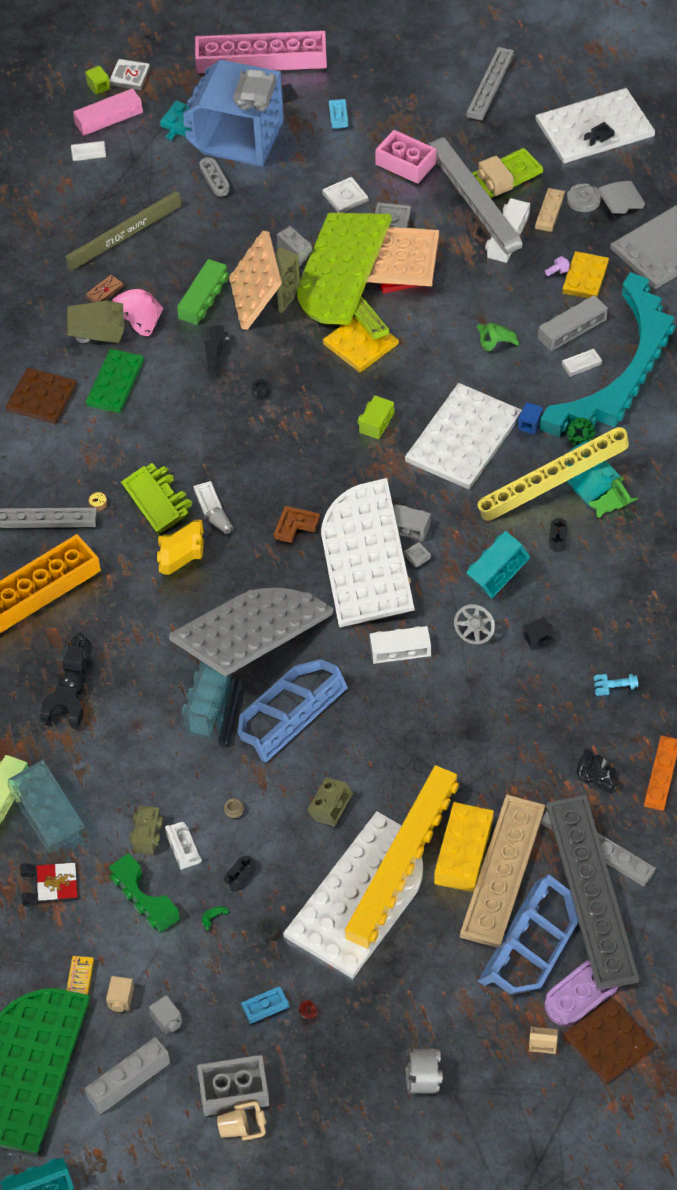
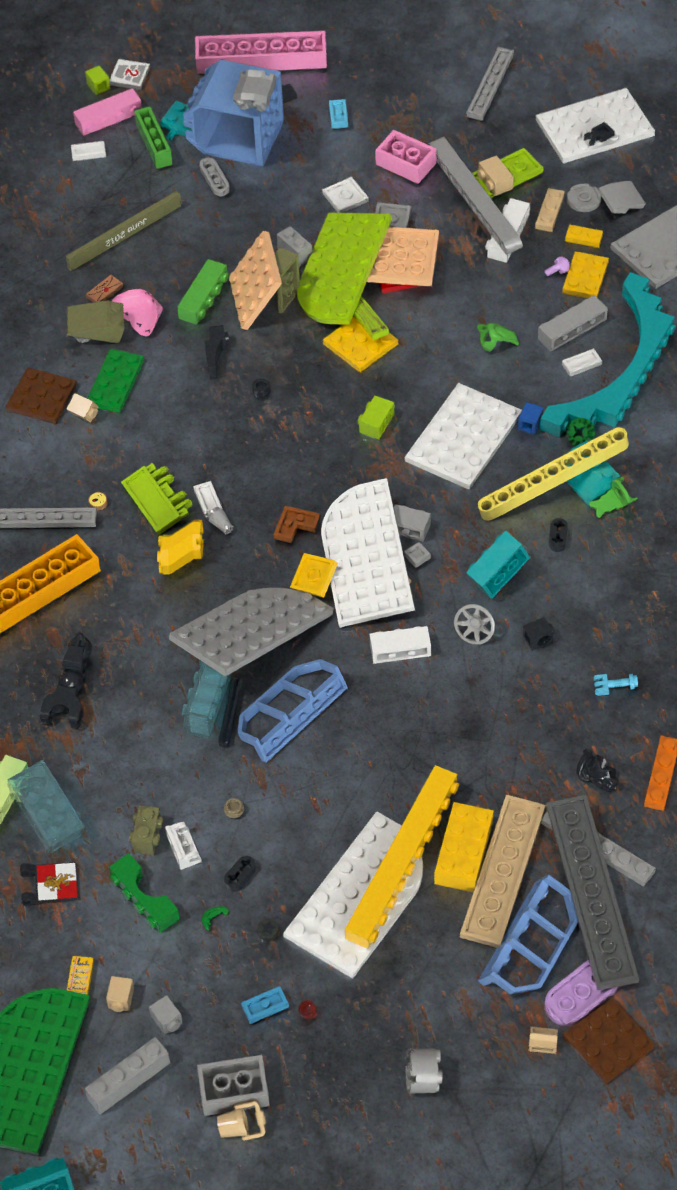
olive brick [307,777,353,827] -> none
none -> tan brick [67,393,99,423]
none -> bright green brick [134,106,172,169]
none -> yellow plate [290,553,338,598]
none -> yellow plate [565,225,603,248]

